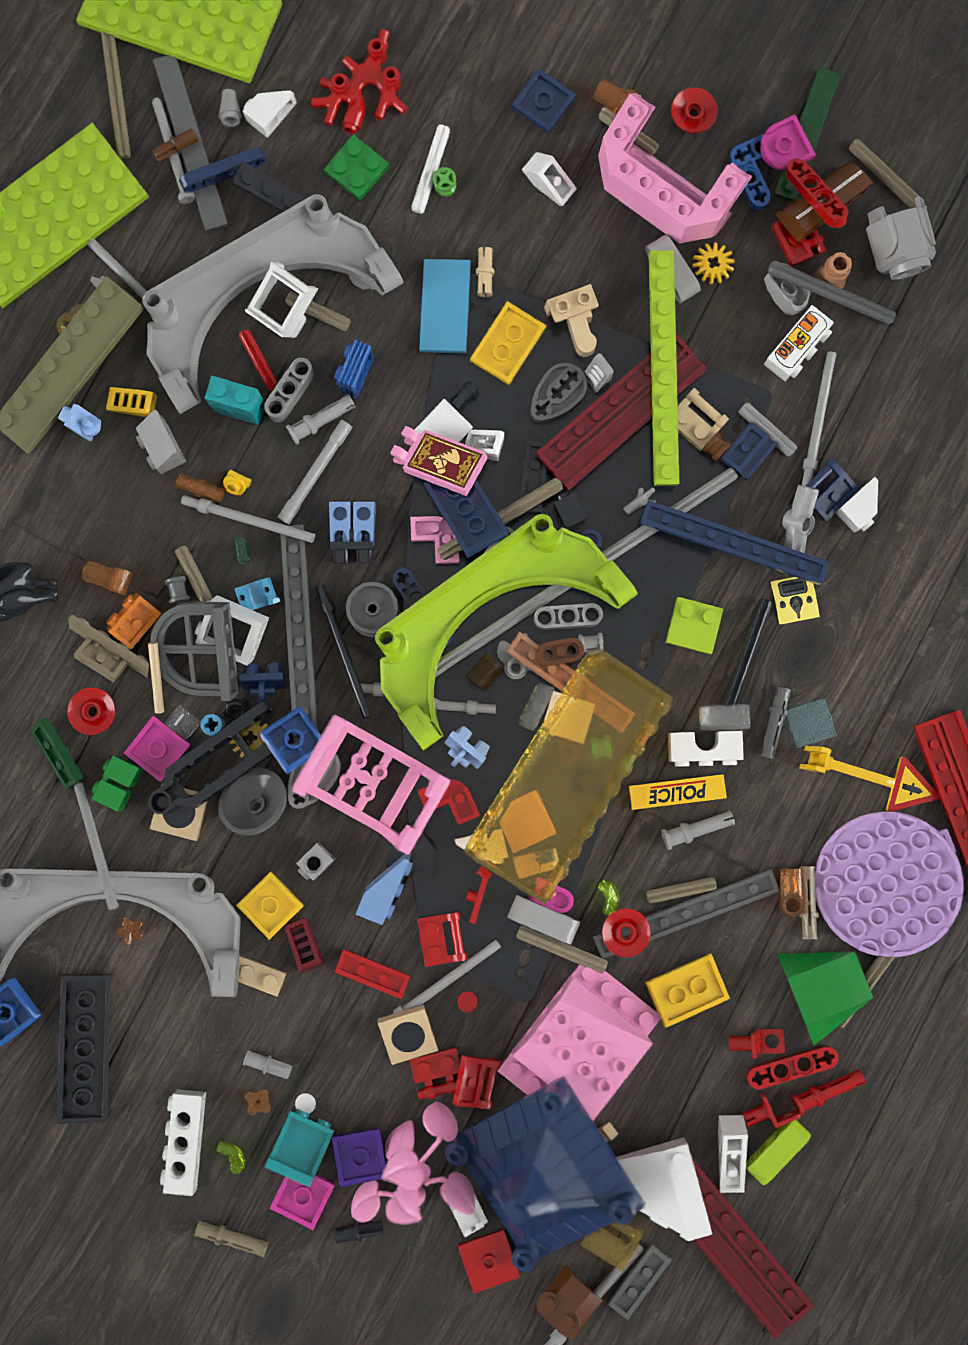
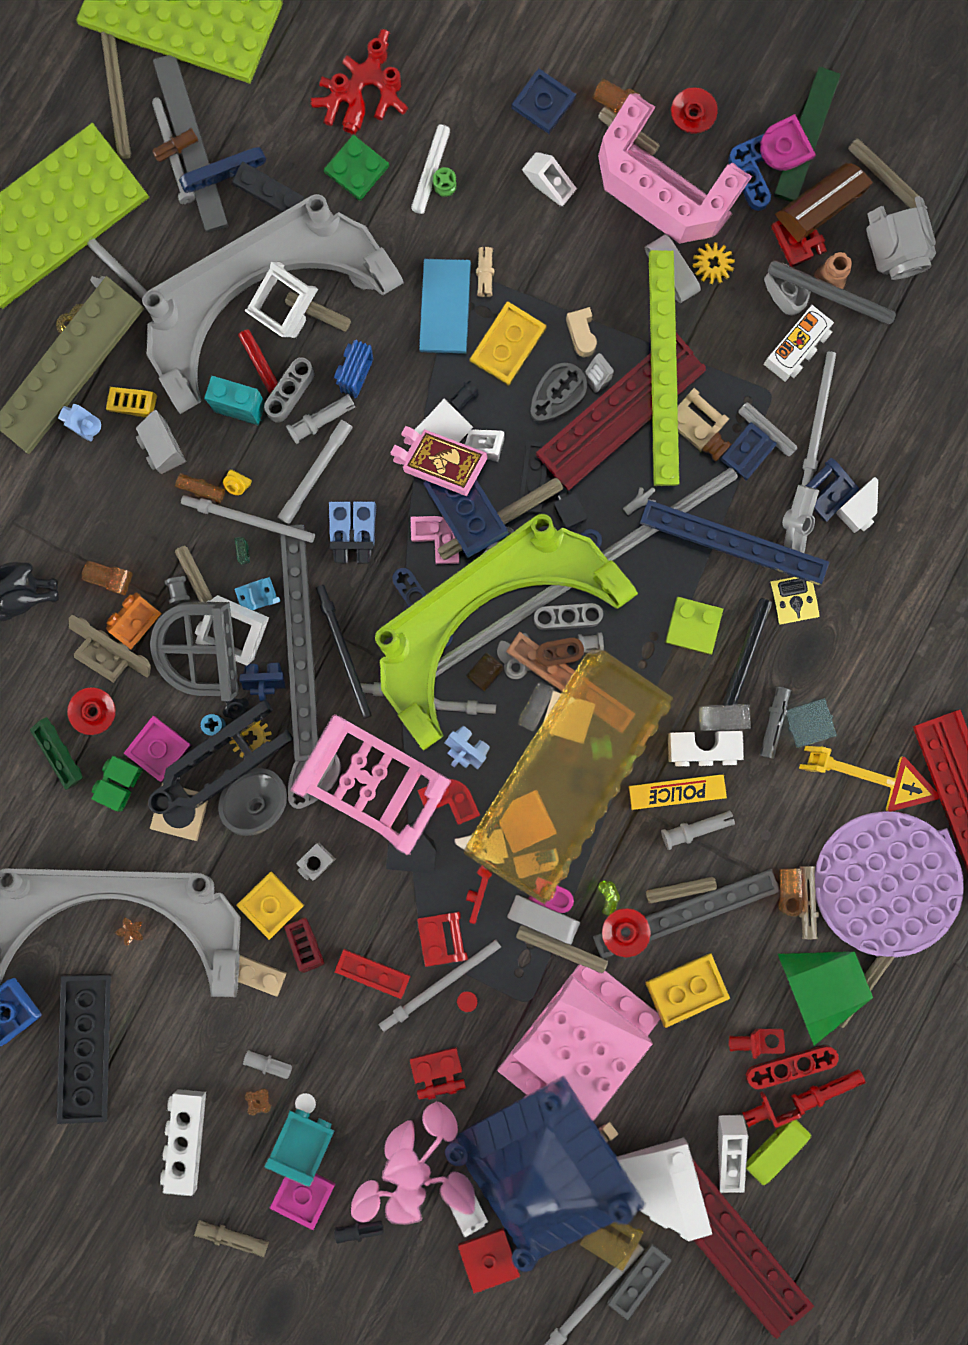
light grey bar [74,783,118,910] -> none
tan bar [148,642,164,713] -> none
clear slope [165,705,201,740] -> none
clear neon green arm [216,1140,246,1174] -> none
light grey cone [219,89,242,127] -> none
white slope [243,90,296,138] -> none
blue brick [260,707,321,774] -> none
dark purple plate [332,1127,387,1187] -> none
dark grey wheel [346,582,401,638] -> none
medium blue slope [356,853,413,925] -> none
tan tile [378,1005,438,1065] -> none
red plate [452,1055,501,1109] -> none
reddish brown slope [535,1266,603,1340] -> none
tan bracket [544,284,599,322] -> none
red beam [786,159,848,228] -> none

